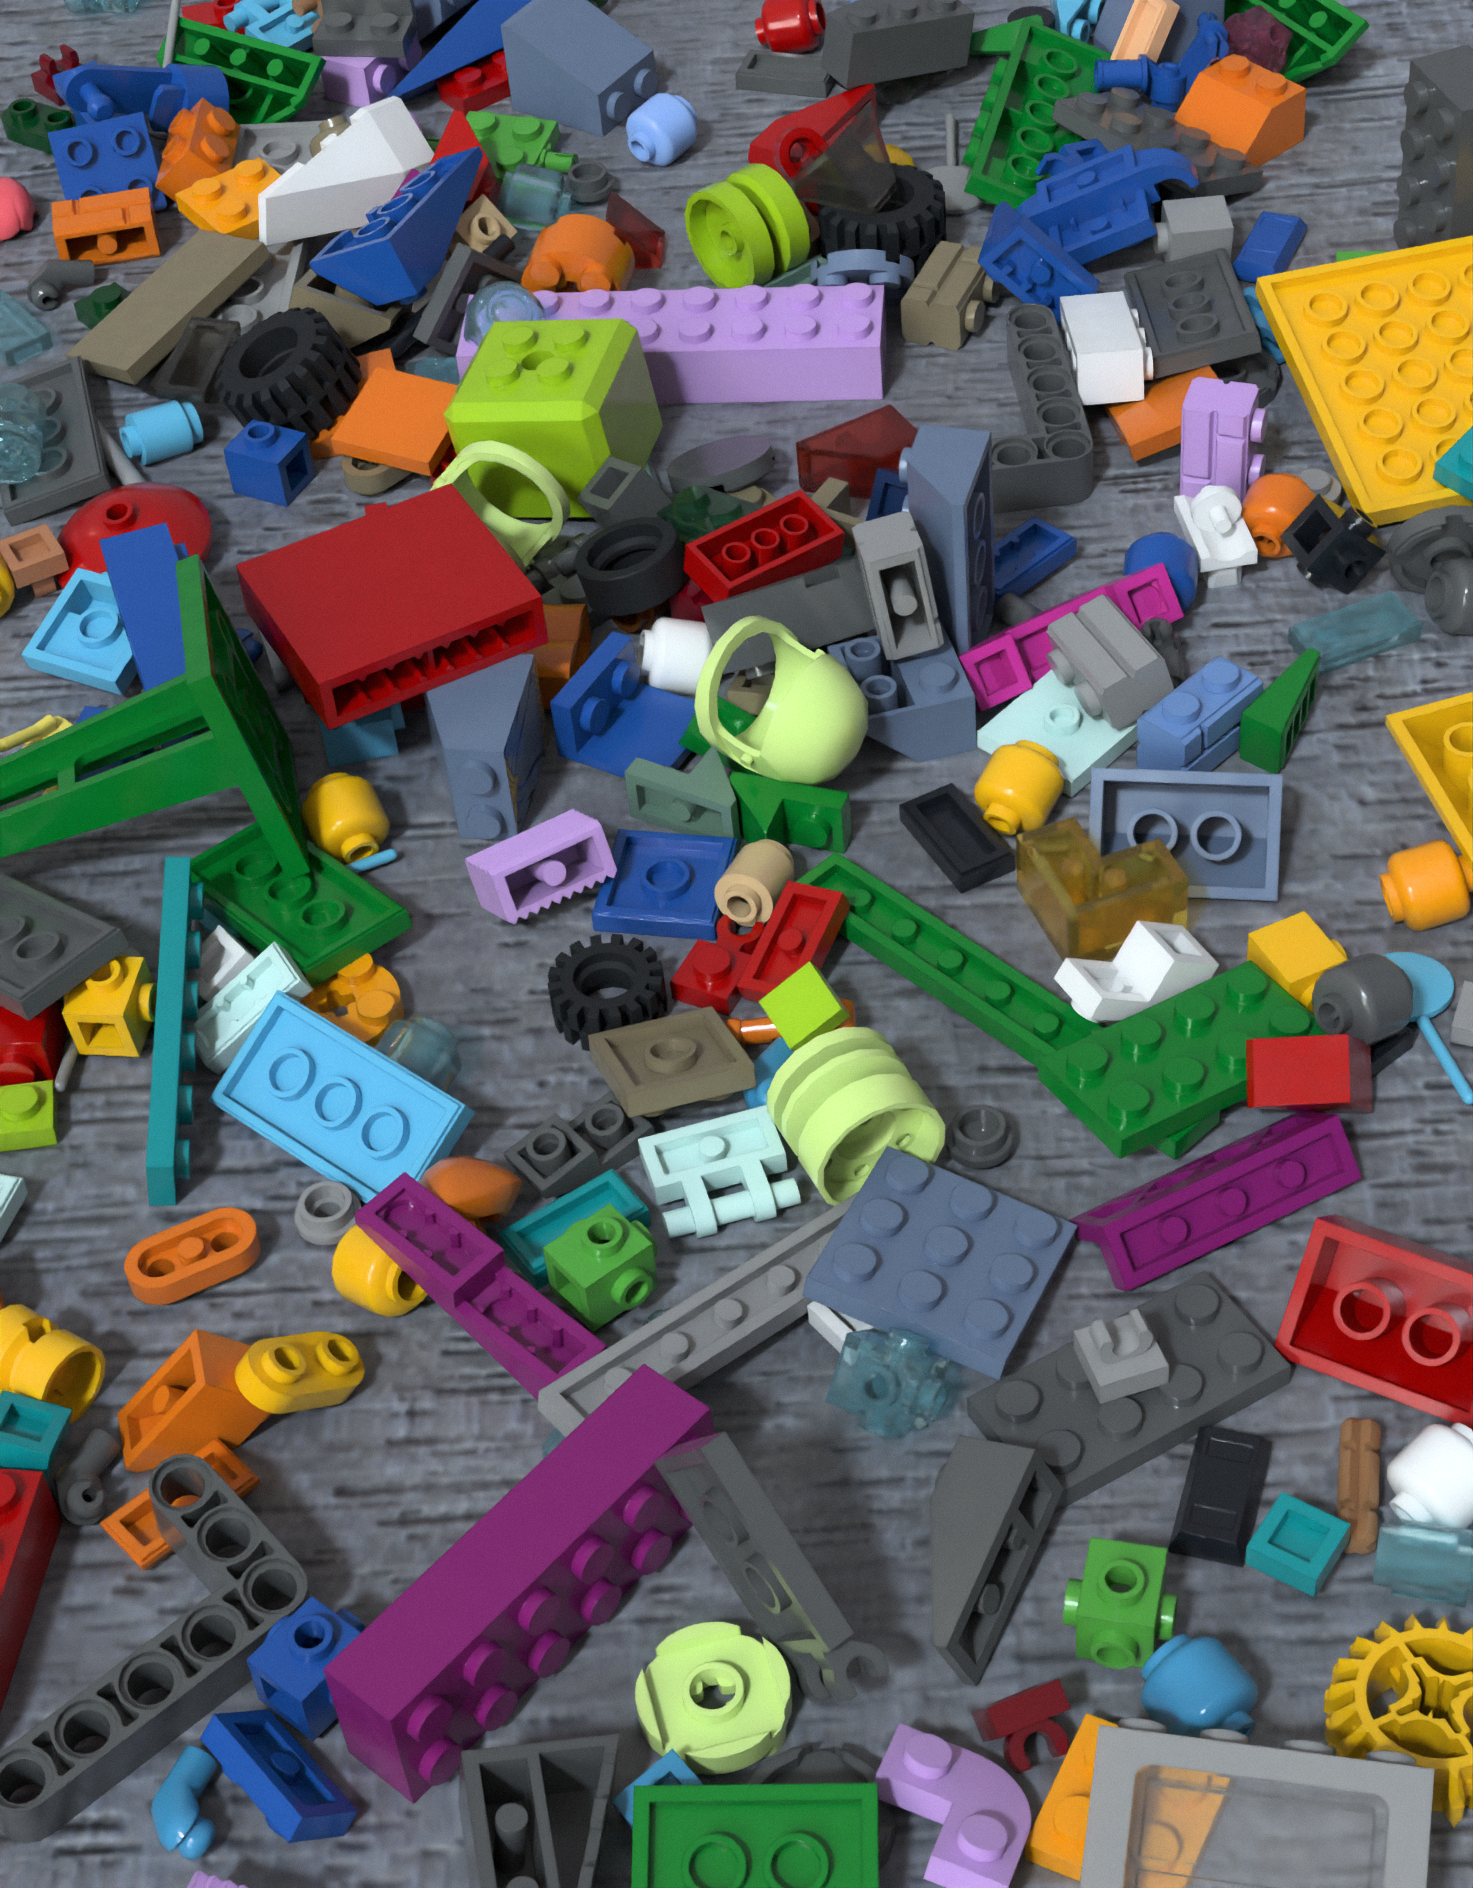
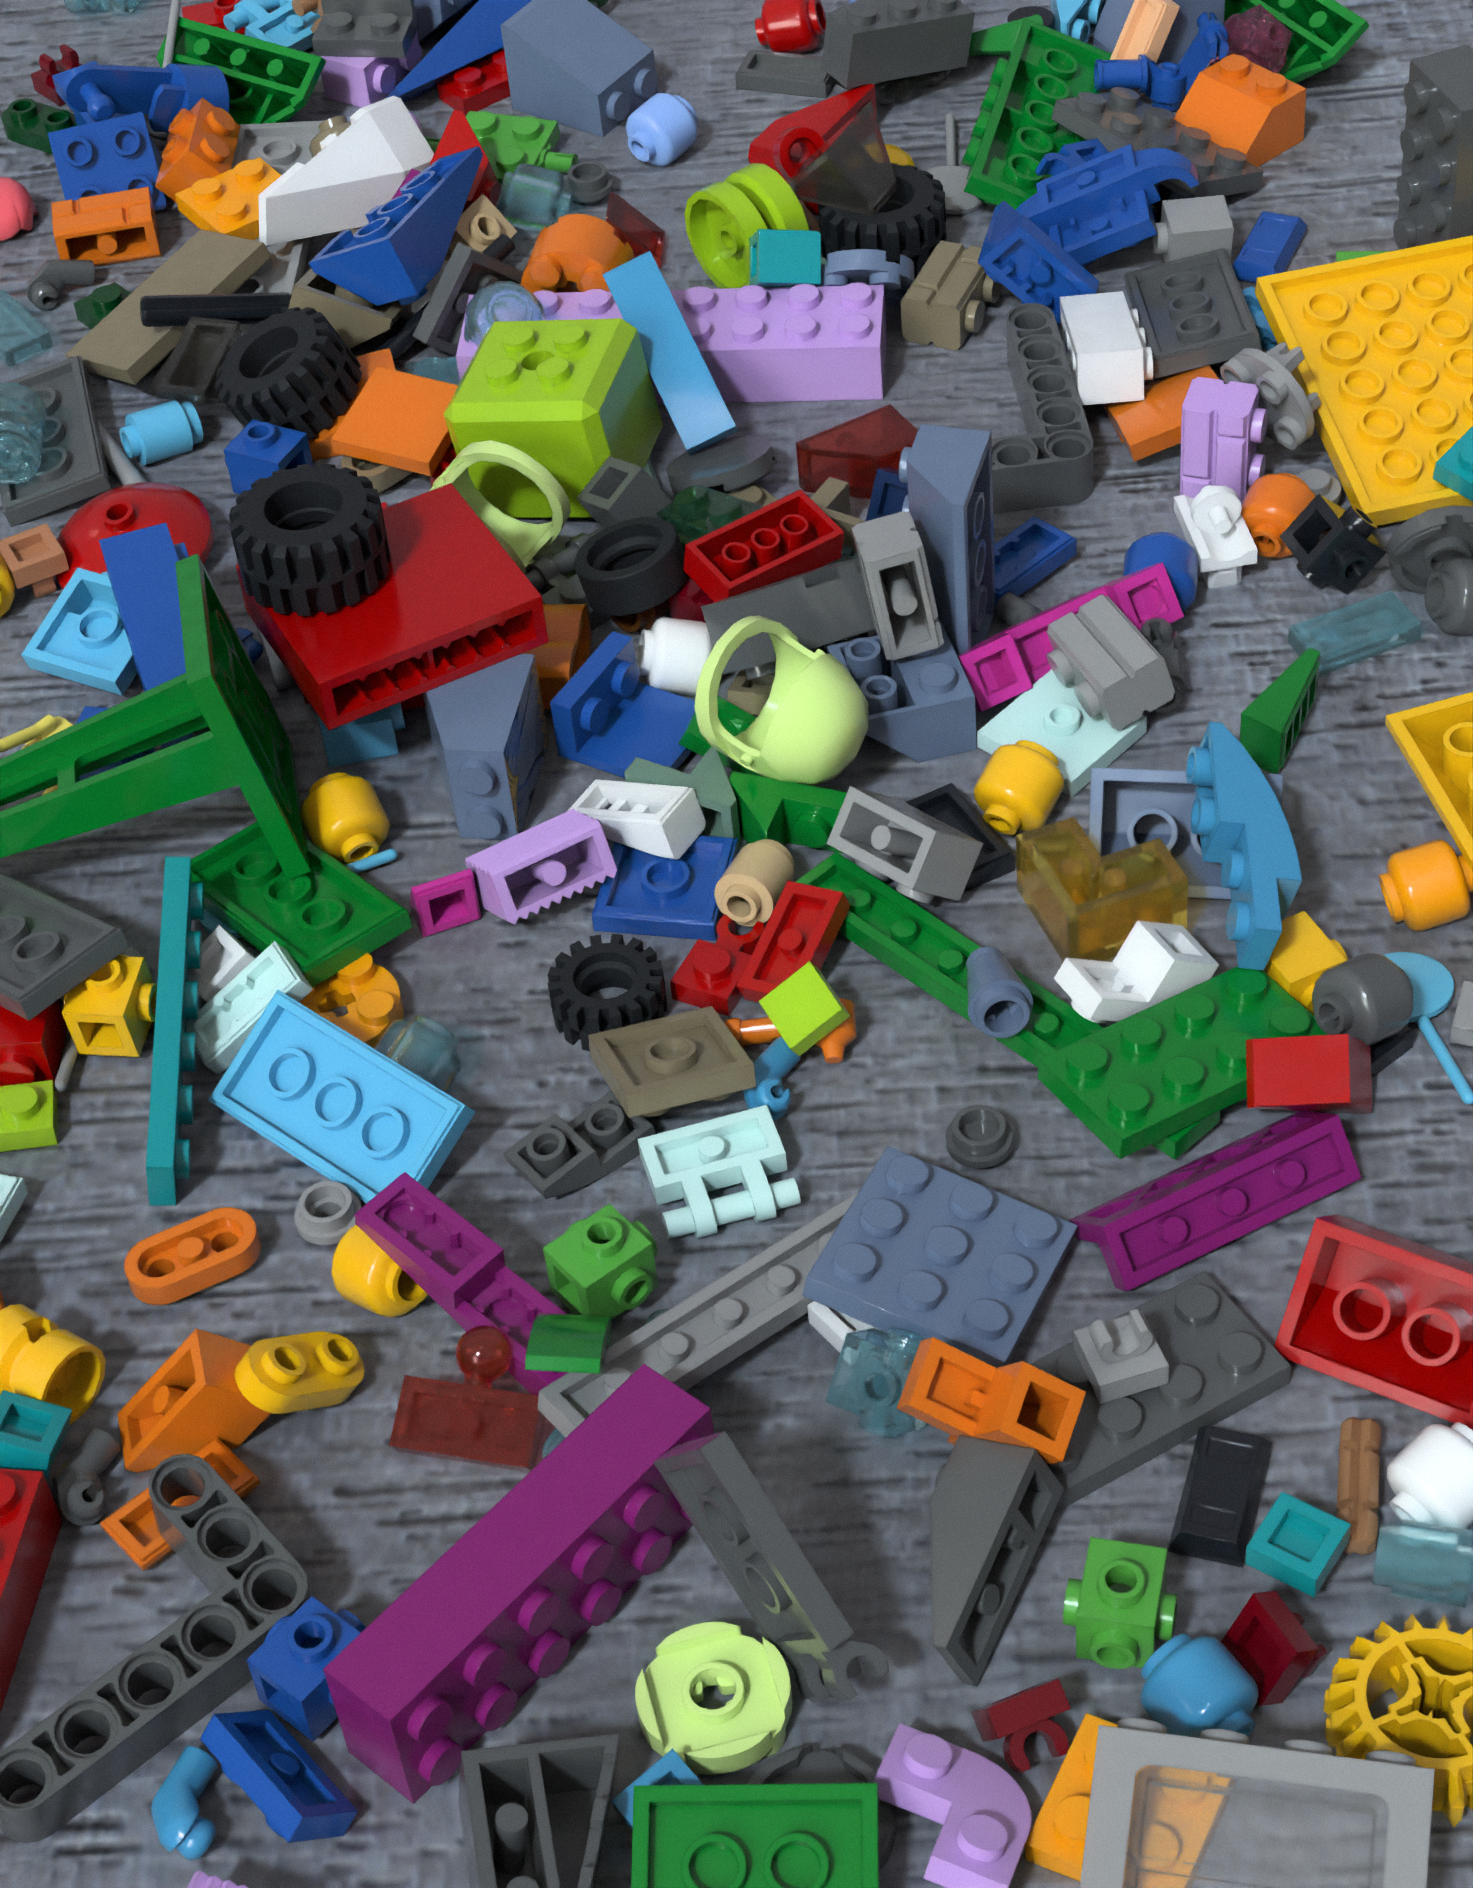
orange piece [418,1155,522,1237] -> none
teal tile [498,1168,651,1290] -> none
yellowish green wheel [767,1027,945,1206] -> none
medium blue brick [1137,656,1263,772] -> none
none -> black axle [140,292,292,327]
none -> black tyre [229,463,391,616]
none -> clear red plate [389,1325,546,1473]
none -> dark pink slope [410,868,482,937]
none -> green slope [525,1313,612,1374]
none -> white slope [568,779,706,859]
none -> dark azure slope [602,251,738,455]
none -> teal panel [749,229,821,288]
none -> light grey brick [826,786,984,904]
none -> orange brick [896,1337,1086,1465]
none -> sand blue cone [966,946,1033,1038]
none -> dark azure slope [1186,721,1302,970]
none -> light grey plate [1220,342,1321,450]
none -> dark red tile [1221,1591,1327,1706]

